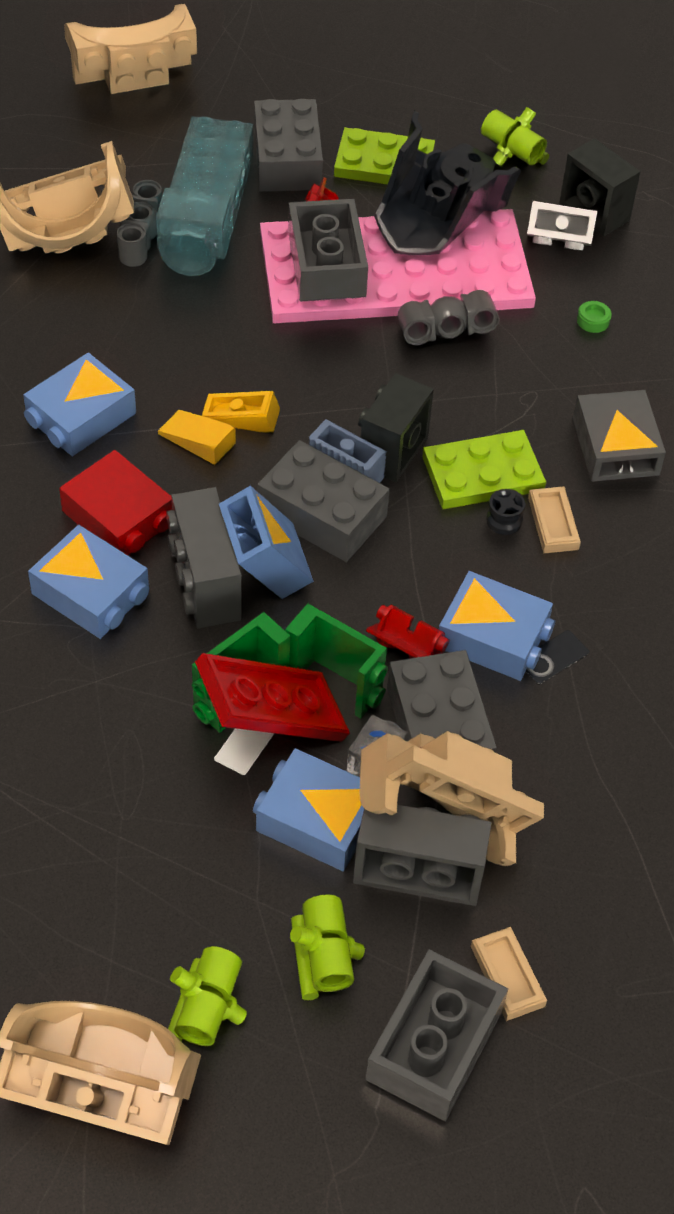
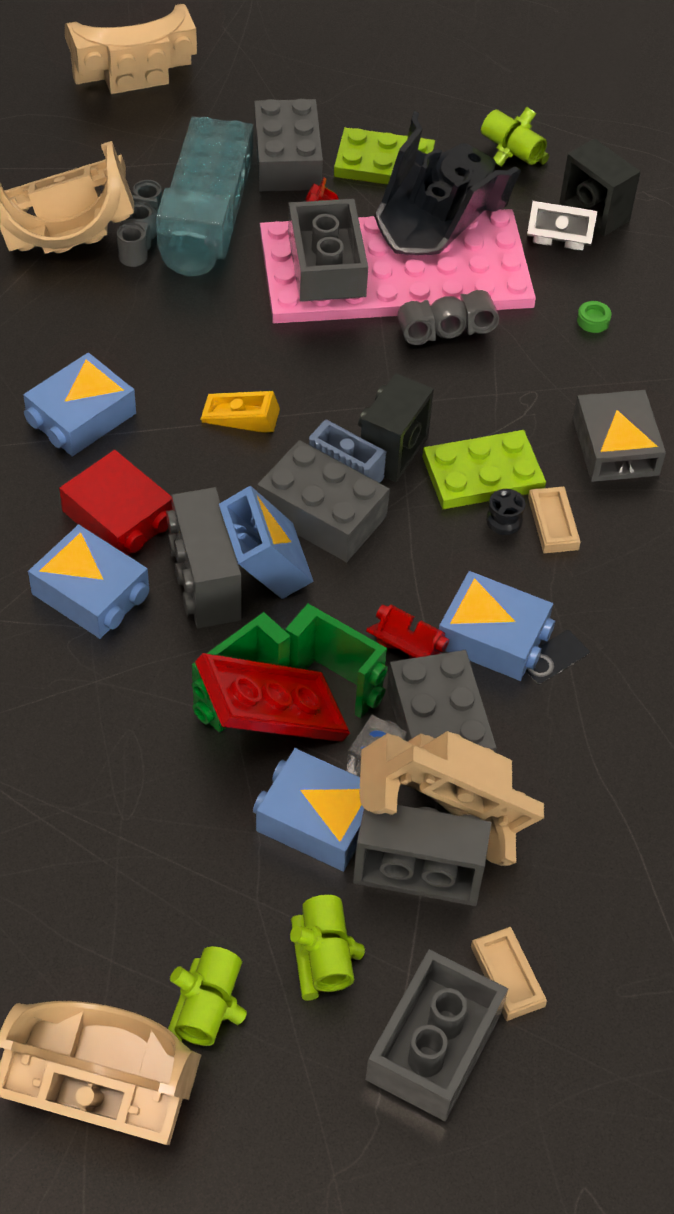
yellow slope [158,410,236,465] -> none
white sticker [214,728,274,775] -> none

